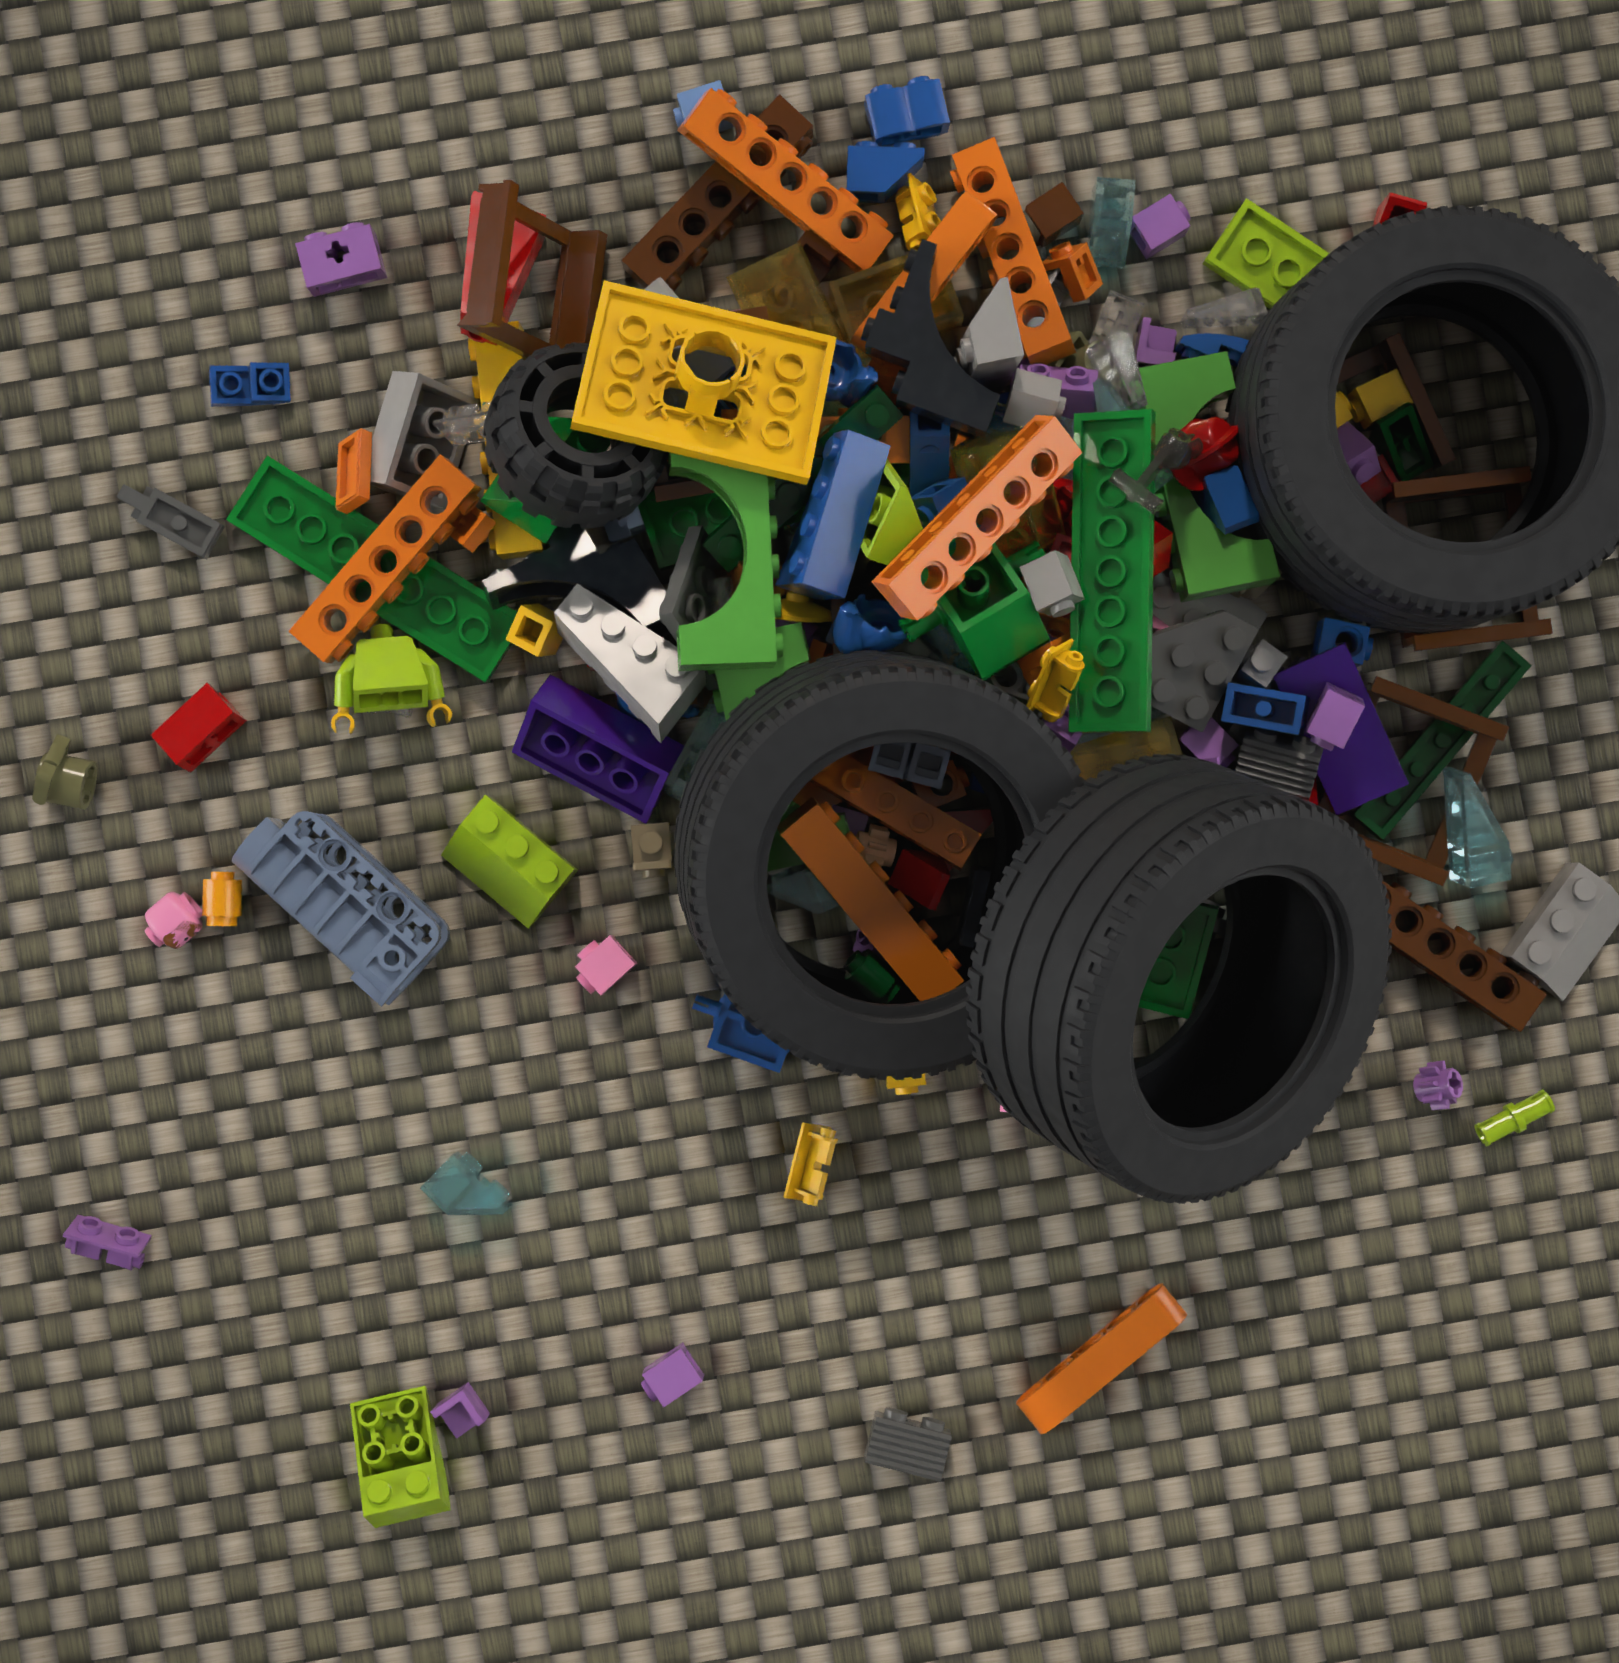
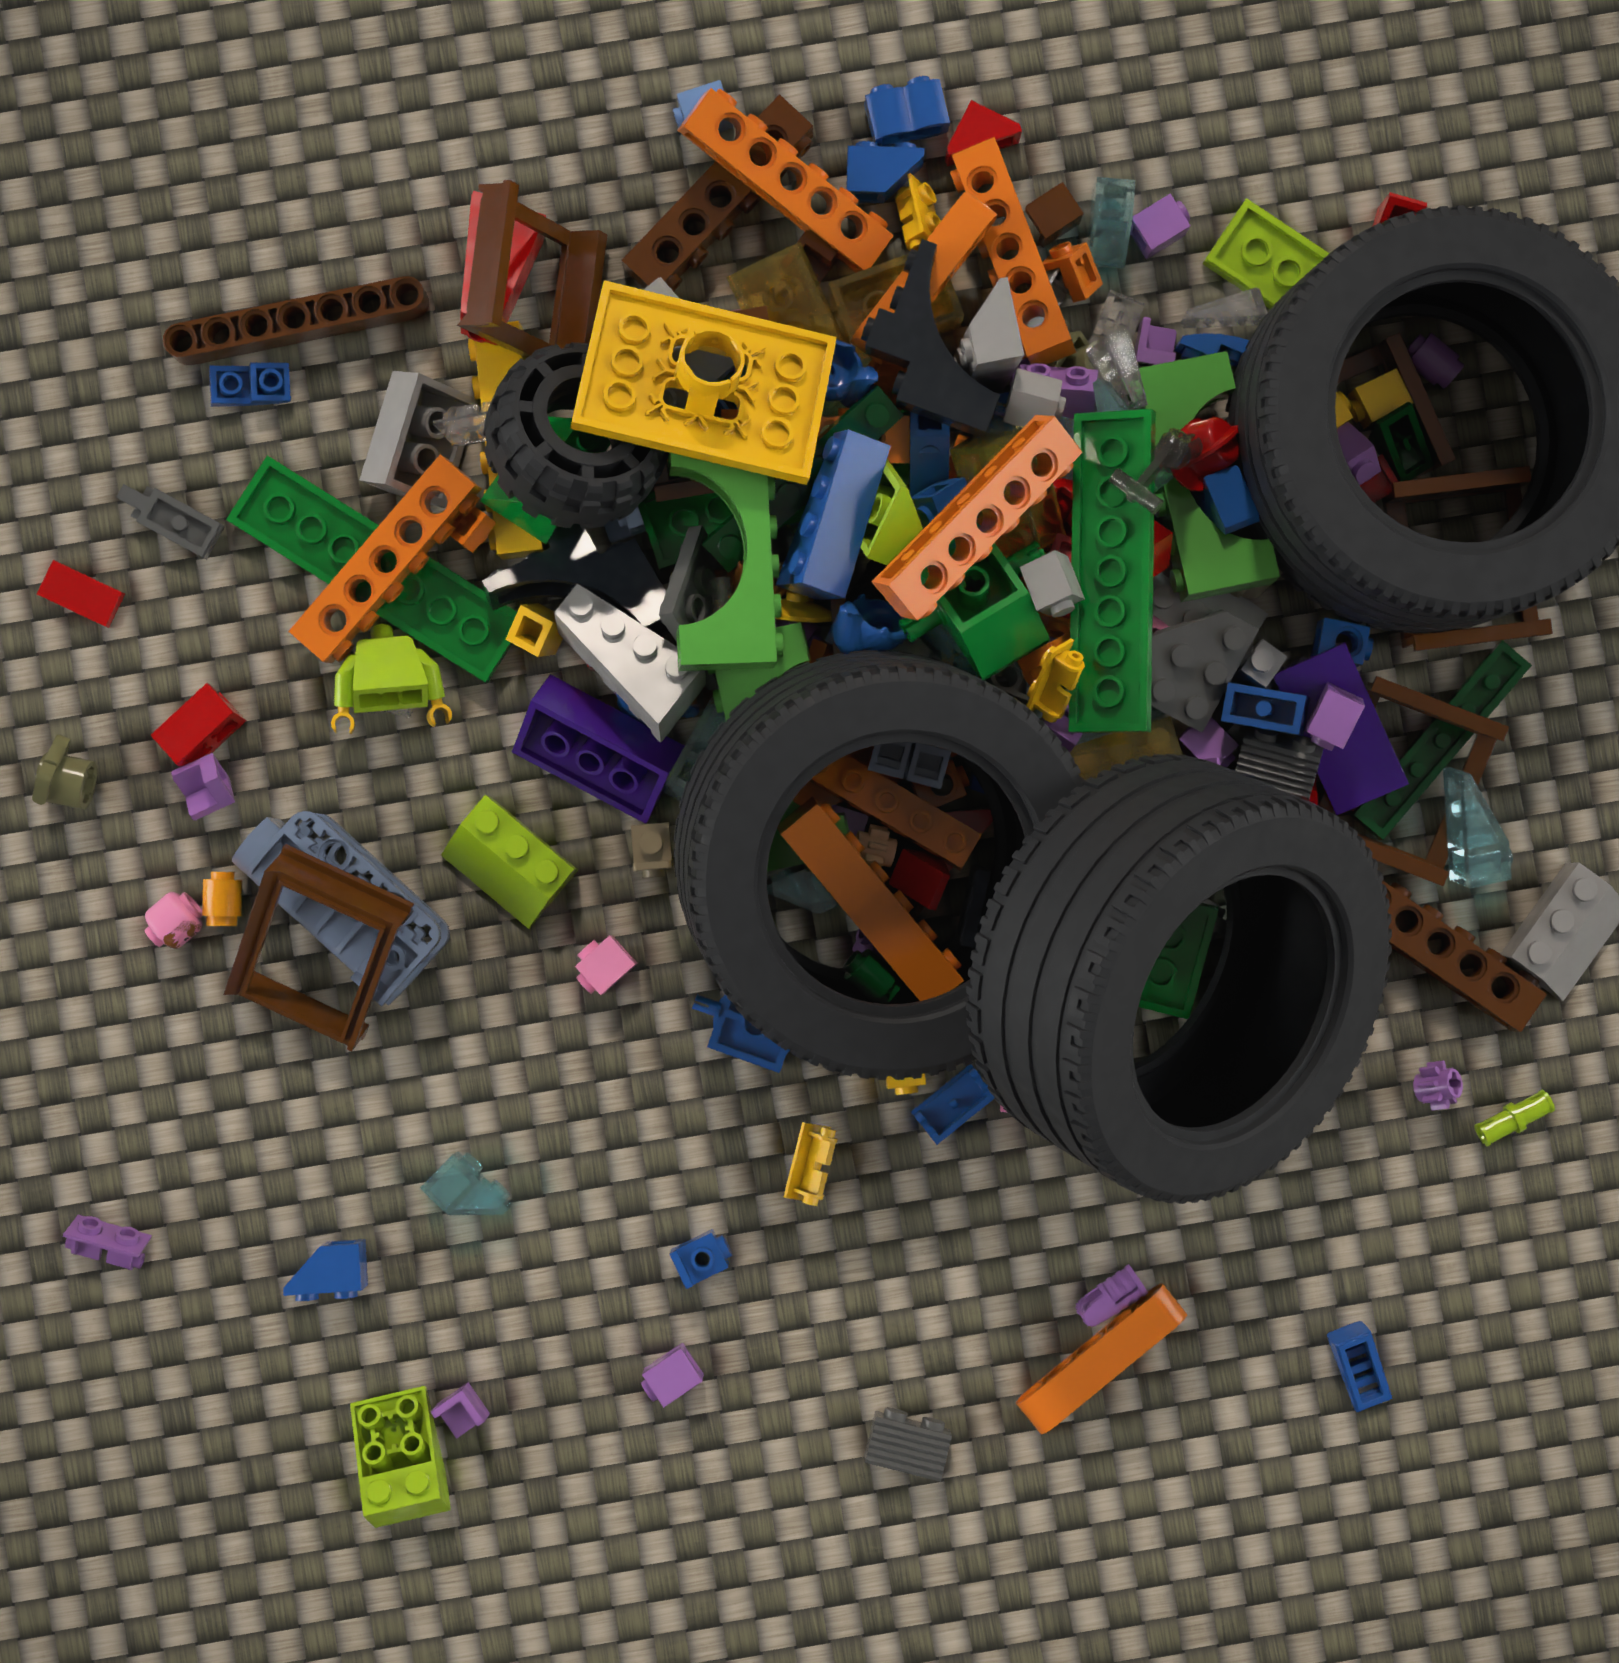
medium lavender brick [295,222,387,297] -> none
orange tile [336,428,372,514] -> none
none -> red tile [37,560,125,628]
none -> reddish brown beam [163,276,429,365]
none -> medium lavender panel [171,753,235,820]
none -> reddish brown piece [223,844,414,1052]
none -> blue slope [283,1239,368,1301]
none -> blue brick [669,1229,733,1289]
none -> blue hinge [911,1064,995,1145]
none -> red slope [945,100,1022,167]
none -> medium lavender hinge [1075,1264,1148,1327]
none -> blue slope [1327,1321,1393,1412]
none -> medium lavender brick [1407,333,1464,389]

